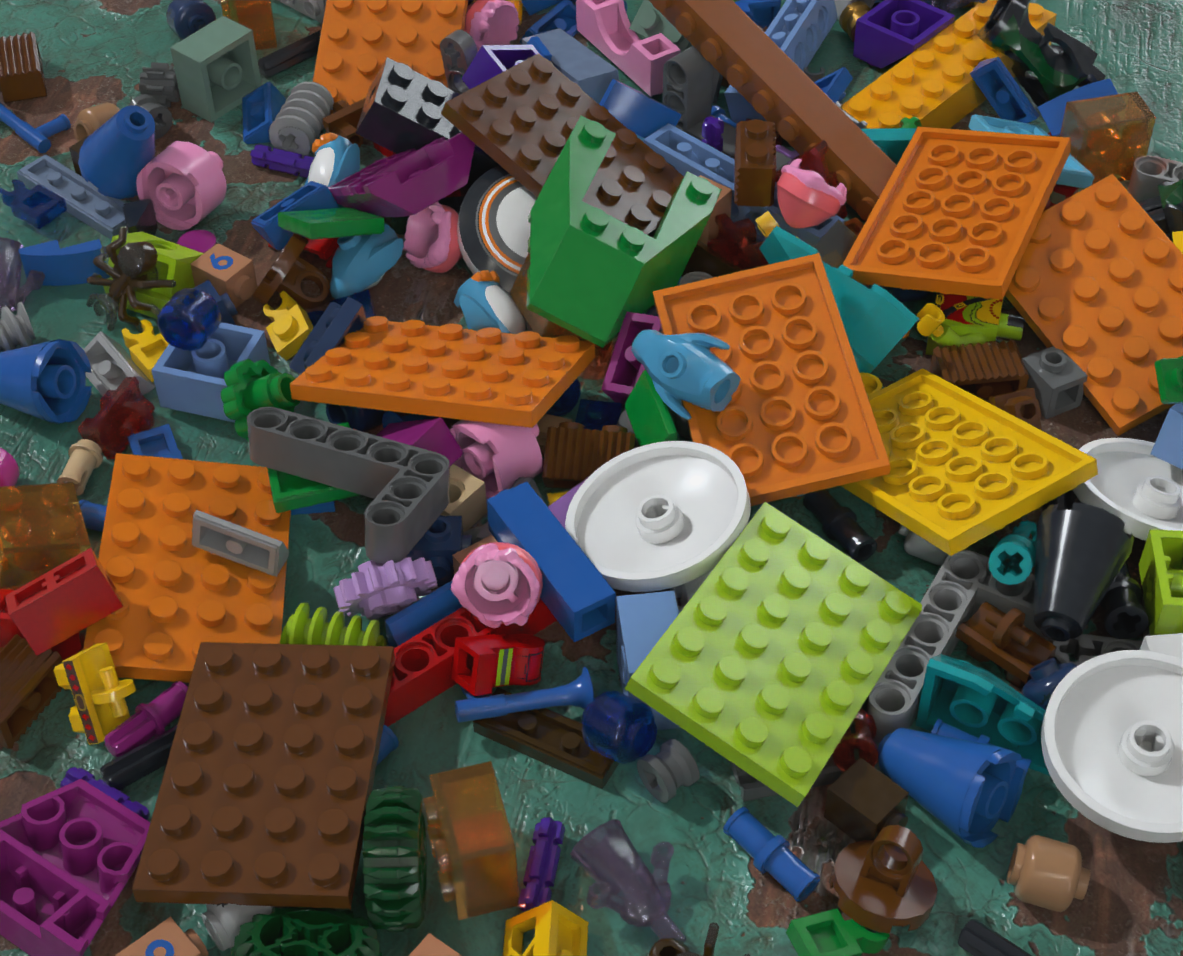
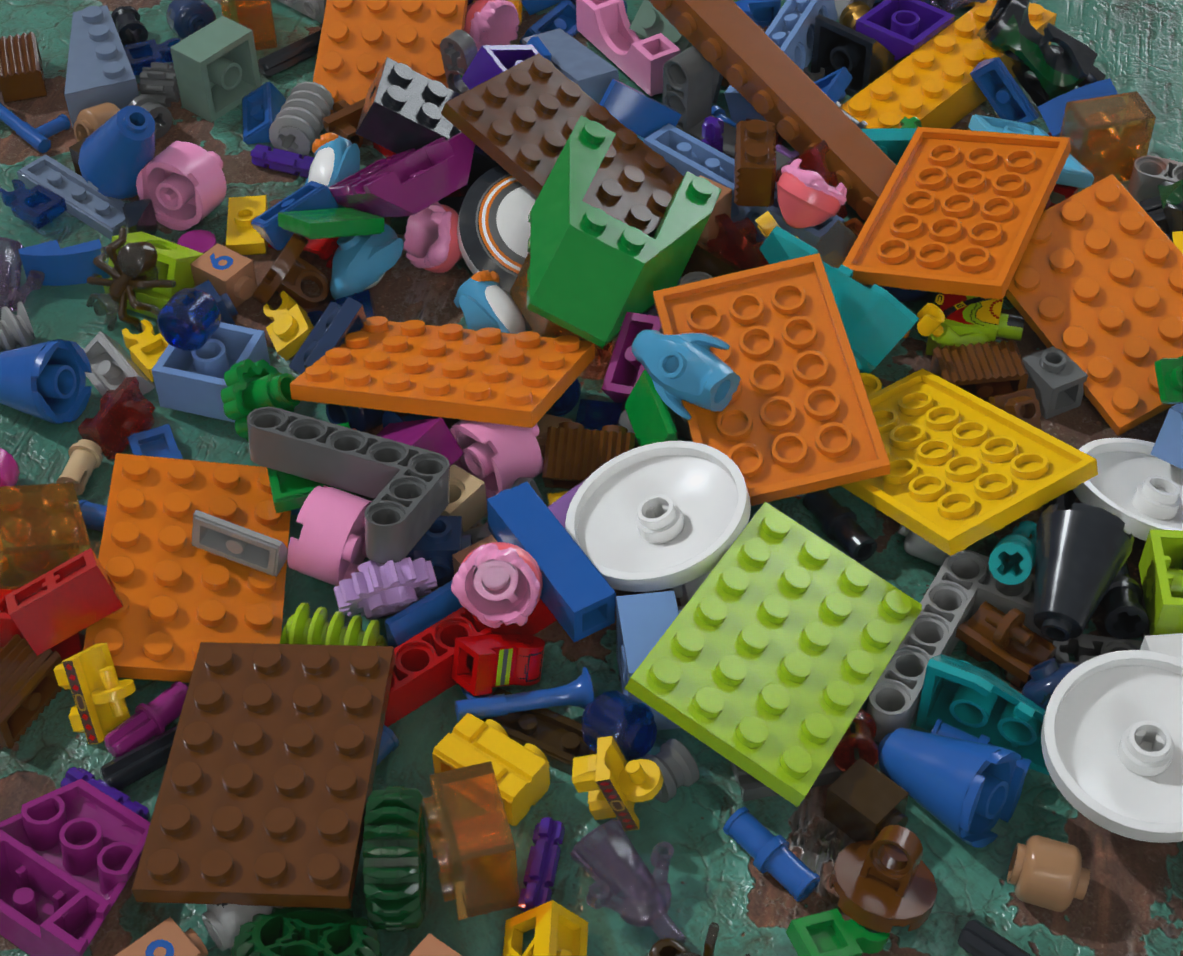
none -> sand blue wedge [64,5,139,127]
none -> black bush [111,6,148,50]
none -> clear blue plate [123,38,181,76]
none -> yellow plate [226,195,268,255]
none -> bright pink brick [287,485,372,586]
none -> yellow brick [432,713,550,827]
none -> yellow hips [572,736,664,831]
none -> black slope [811,14,895,97]

